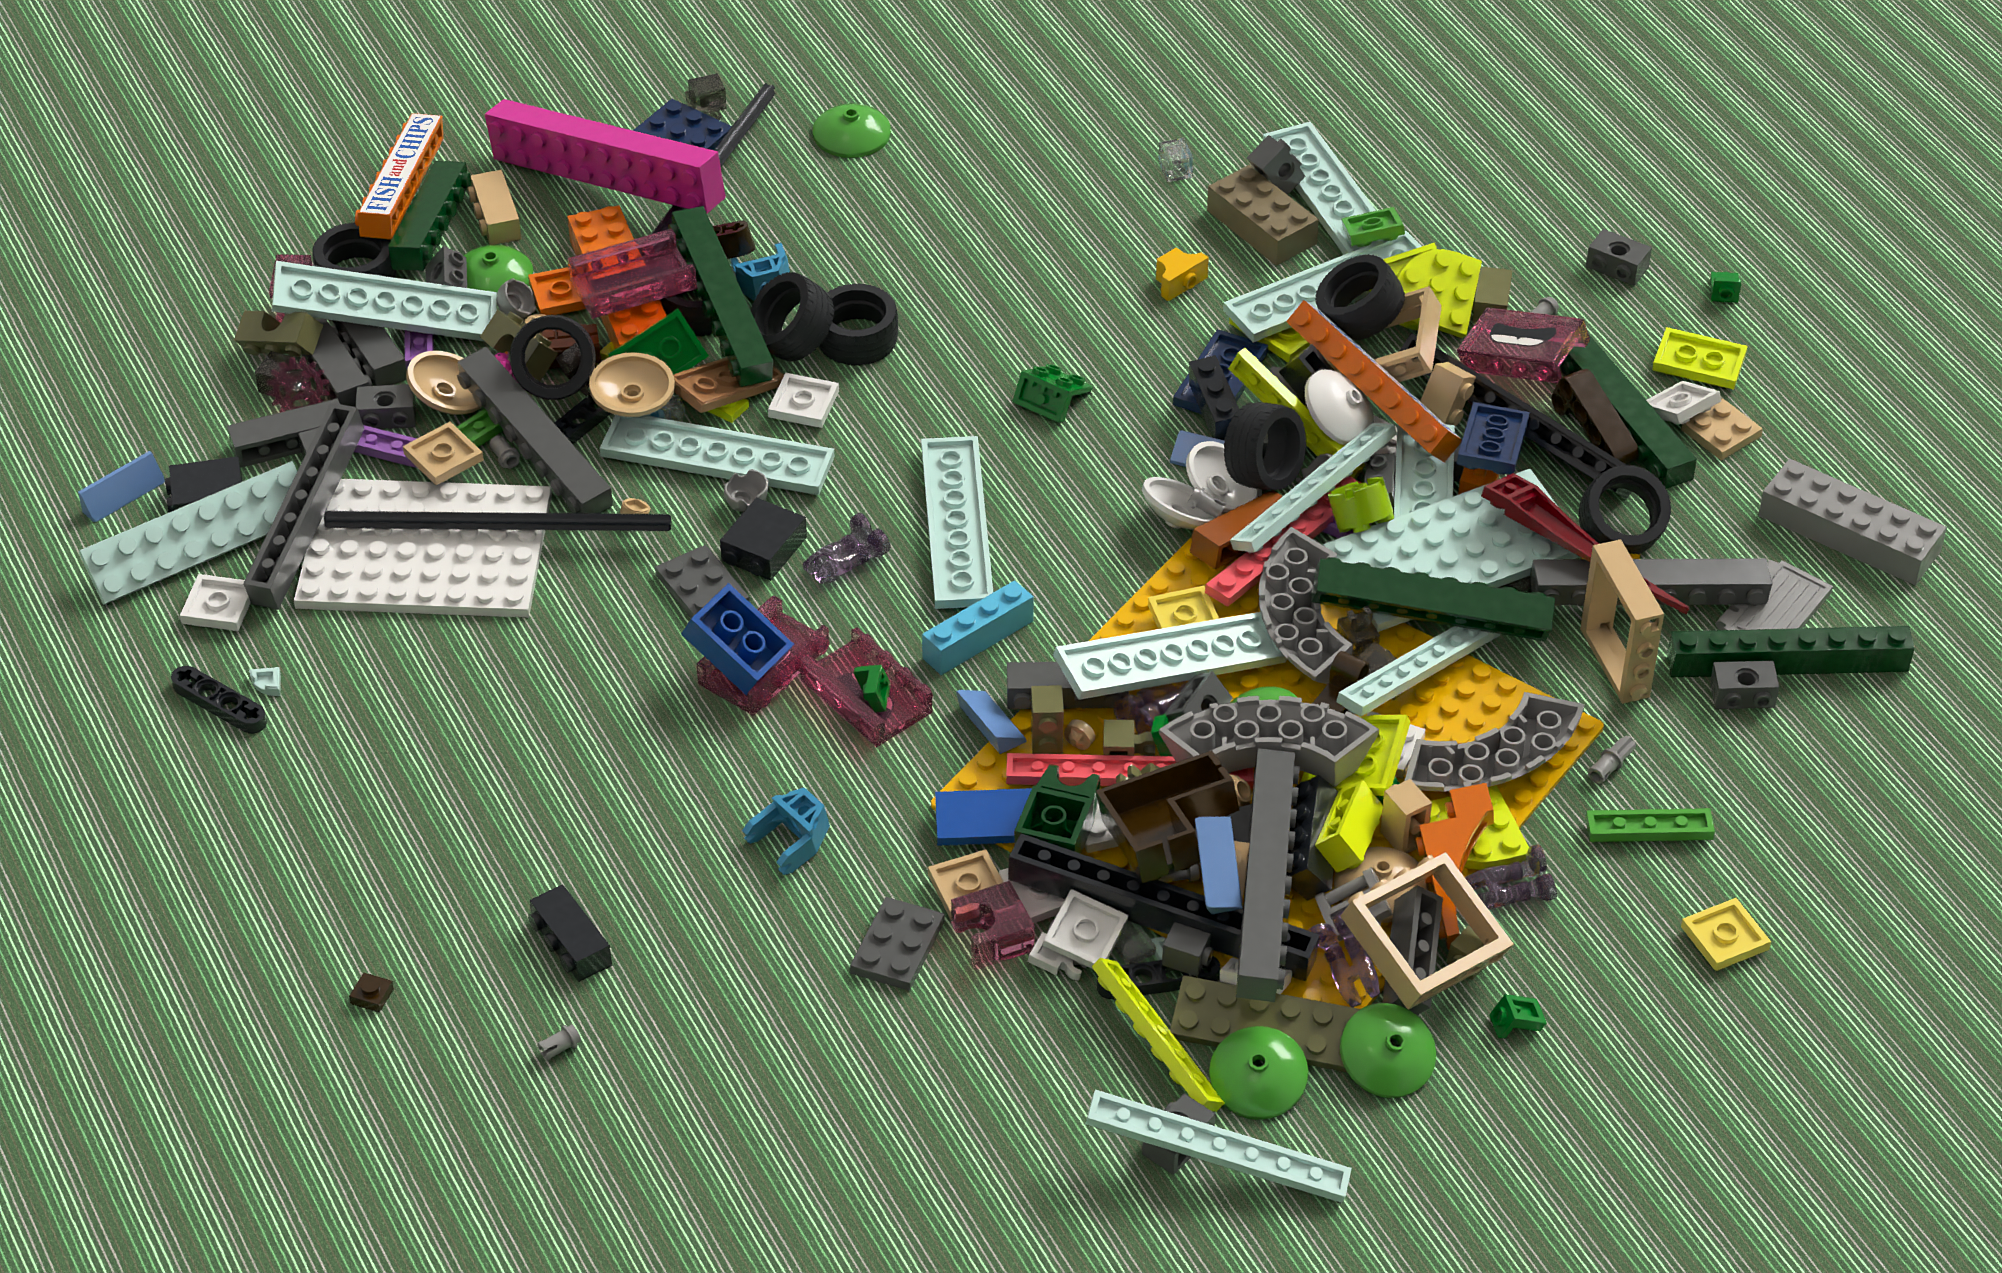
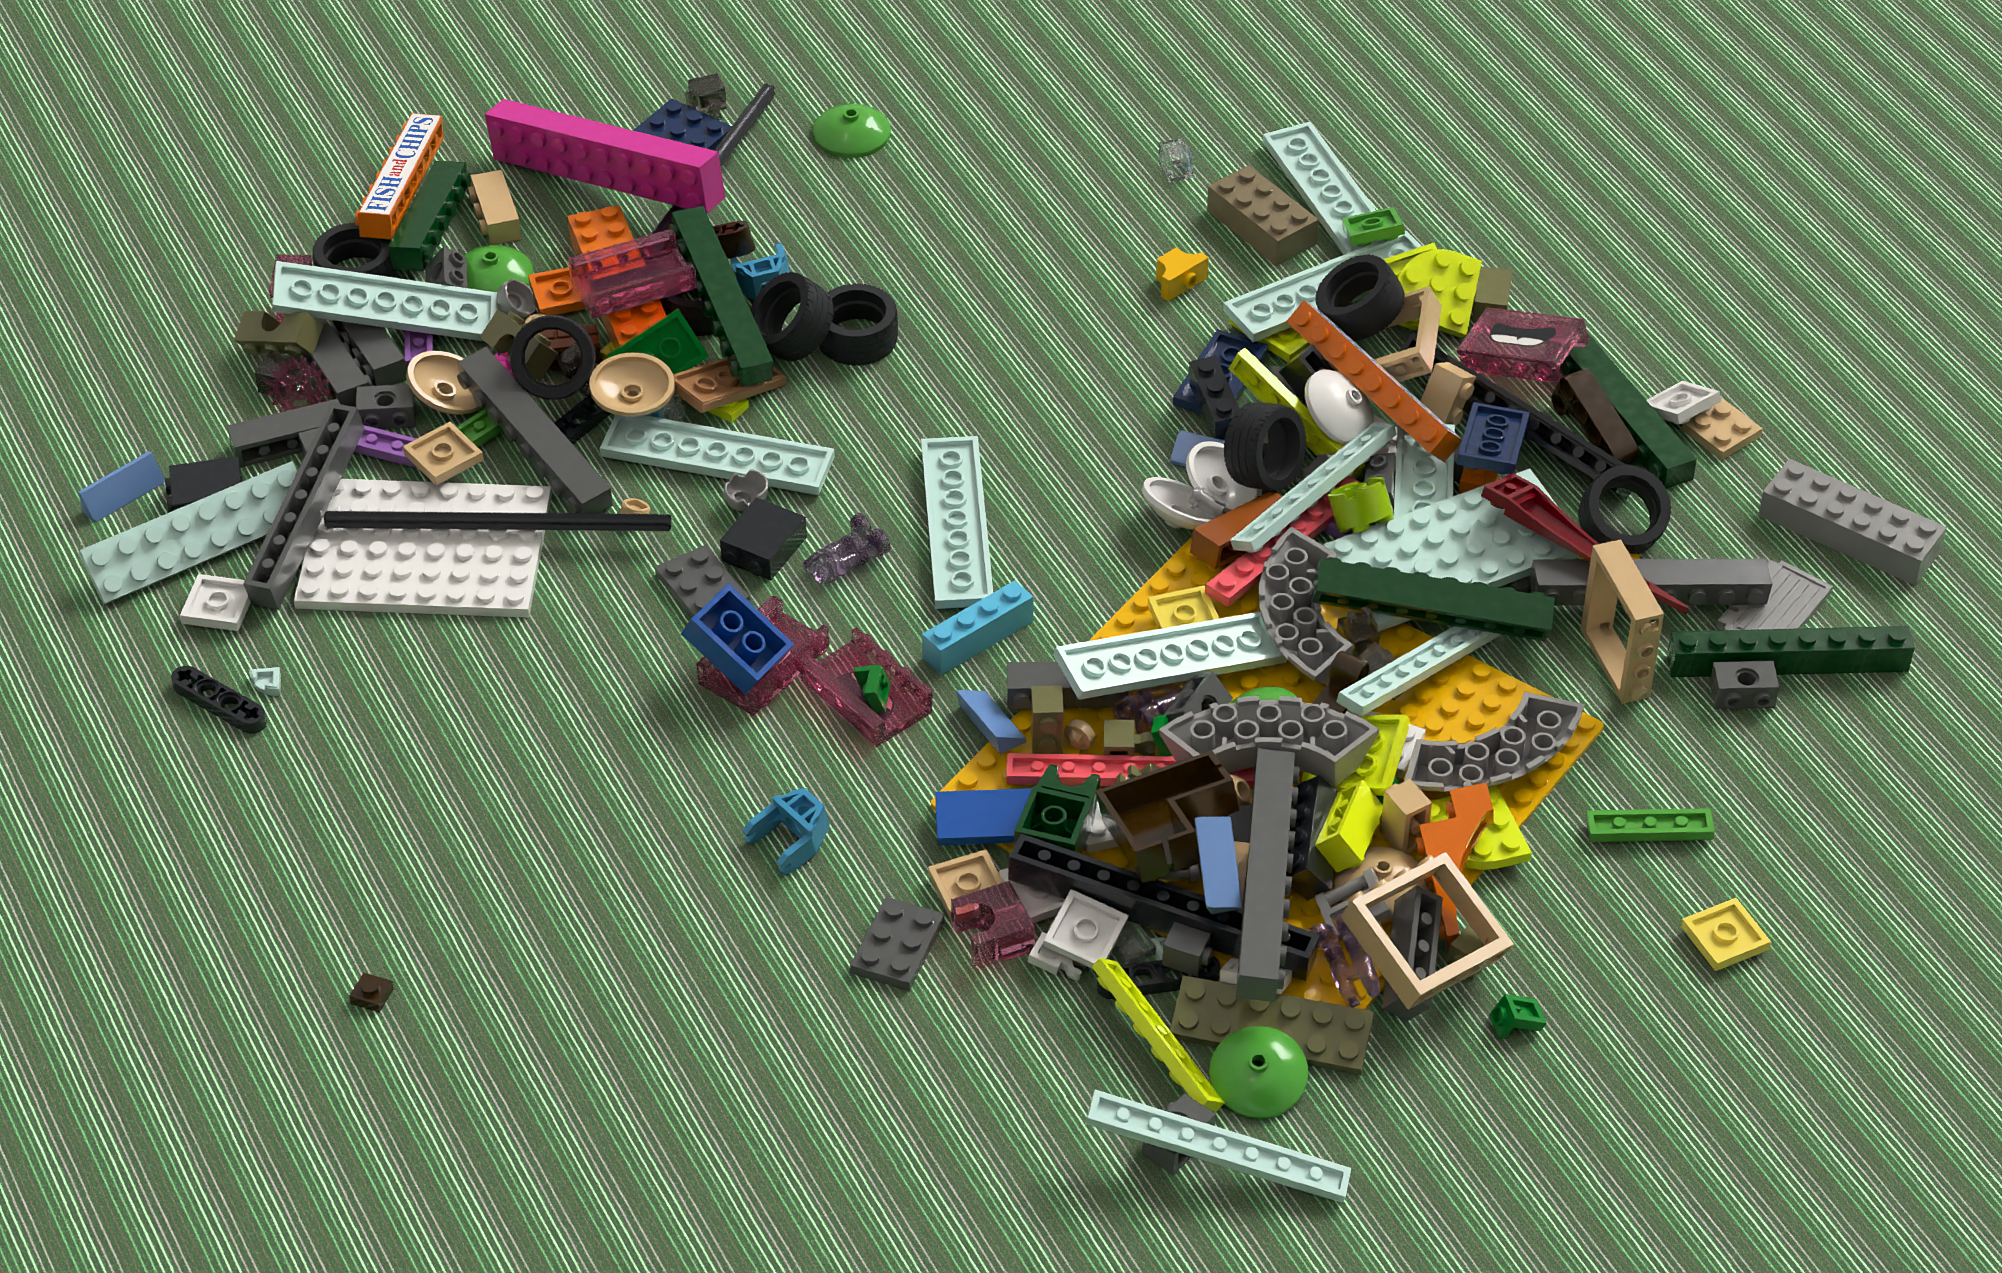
light grey pin [489,436,520,469] -> none
black brick [528,884,612,982] -> none
light grey pin [537,1024,581,1061] -> none
white plate [768,373,839,428] -> none
green bracket [1012,364,1093,423] -> none
dark grey brick [1247,135,1306,195] -> none
bright green dish [1340,1003,1436,1098] -> none
piece [1465,844,1557,910] -> none
light grey pin [1525,297,1559,329] -> none
dark grey brick [1586,229,1652,286] -> none
light grey axle [1587,735,1636,784] -> none
neon yellow plate [1652,327,1748,389] -> none
green bracket [1710,272,1741,303] -> none

